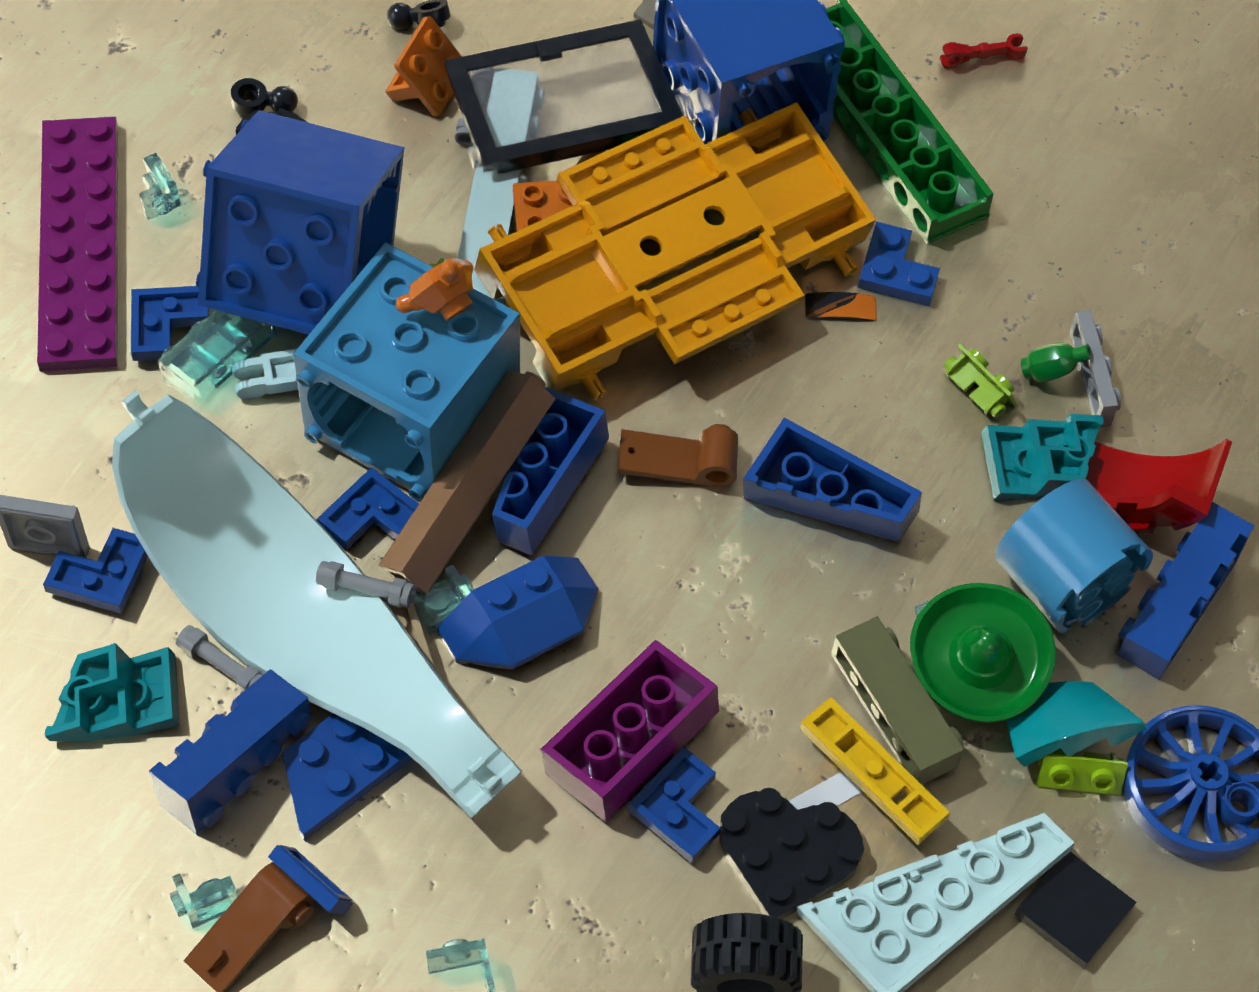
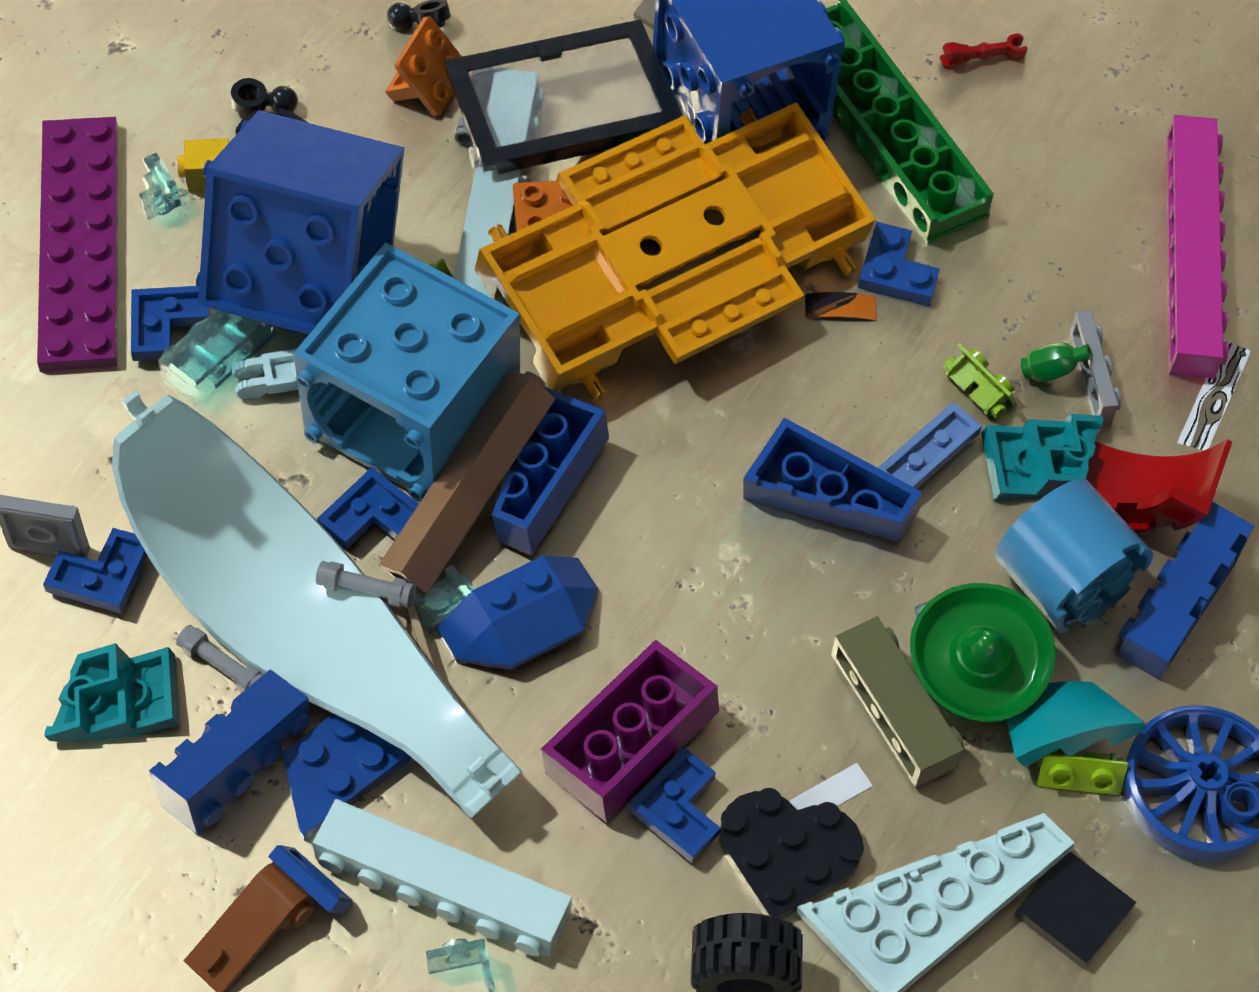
clear light blue bracket [169,873,238,928] -> none
orange rock [395,258,473,321] -> none
dark orange door [617,424,738,487] -> none
yellow hinge [800,697,950,845] -> none
none -> yellow brick [177,138,229,192]
none -> light aqua brick [312,799,572,957]
none -> medium blue plate [878,402,982,489]
none -> dark pink brick [1166,115,1229,379]
none -> sticker [1177,340,1251,451]

